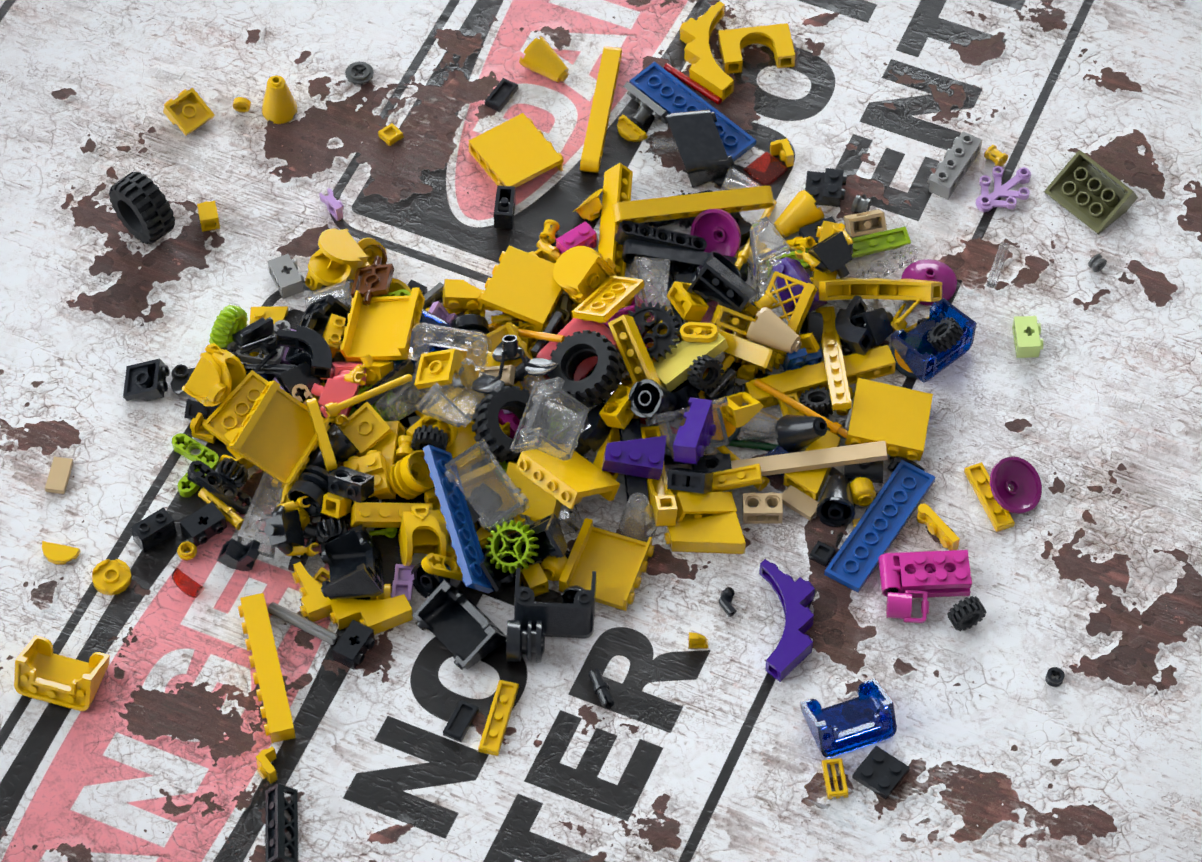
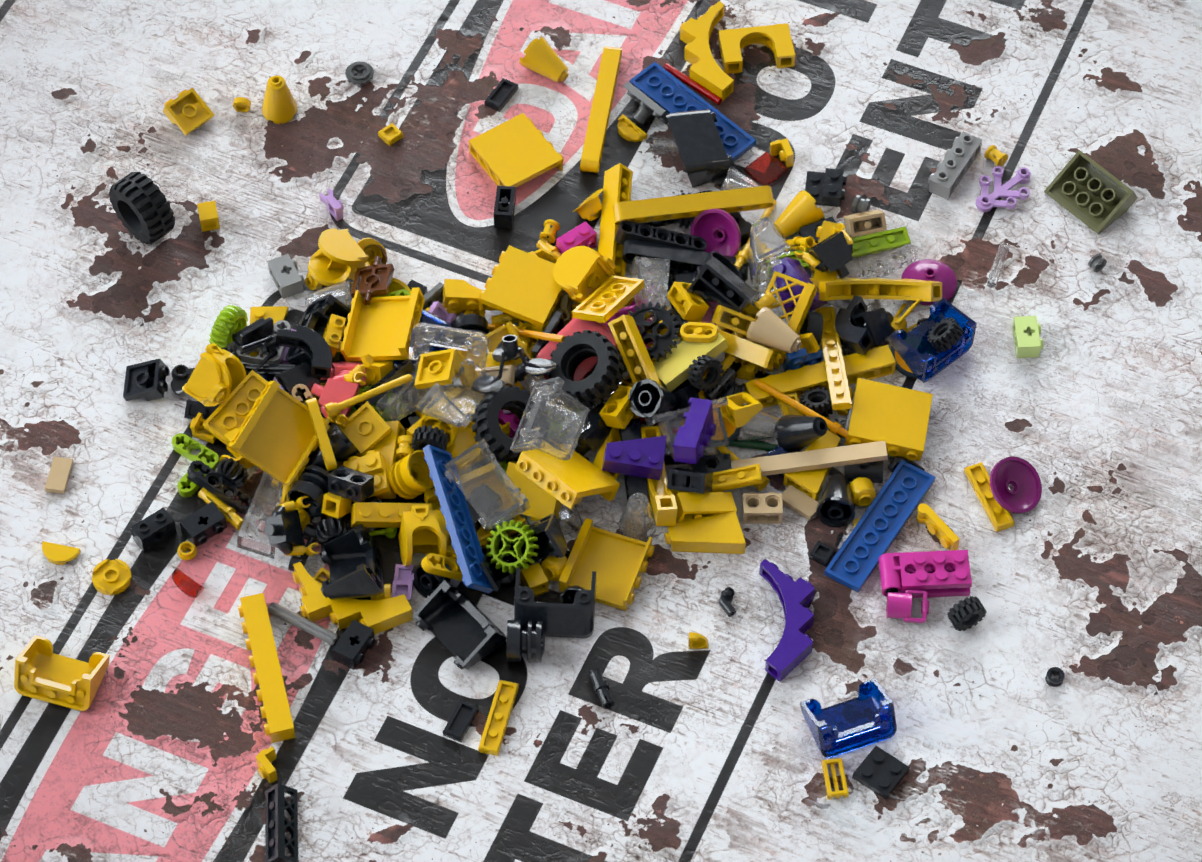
black brick [217,538,261,571] -> none

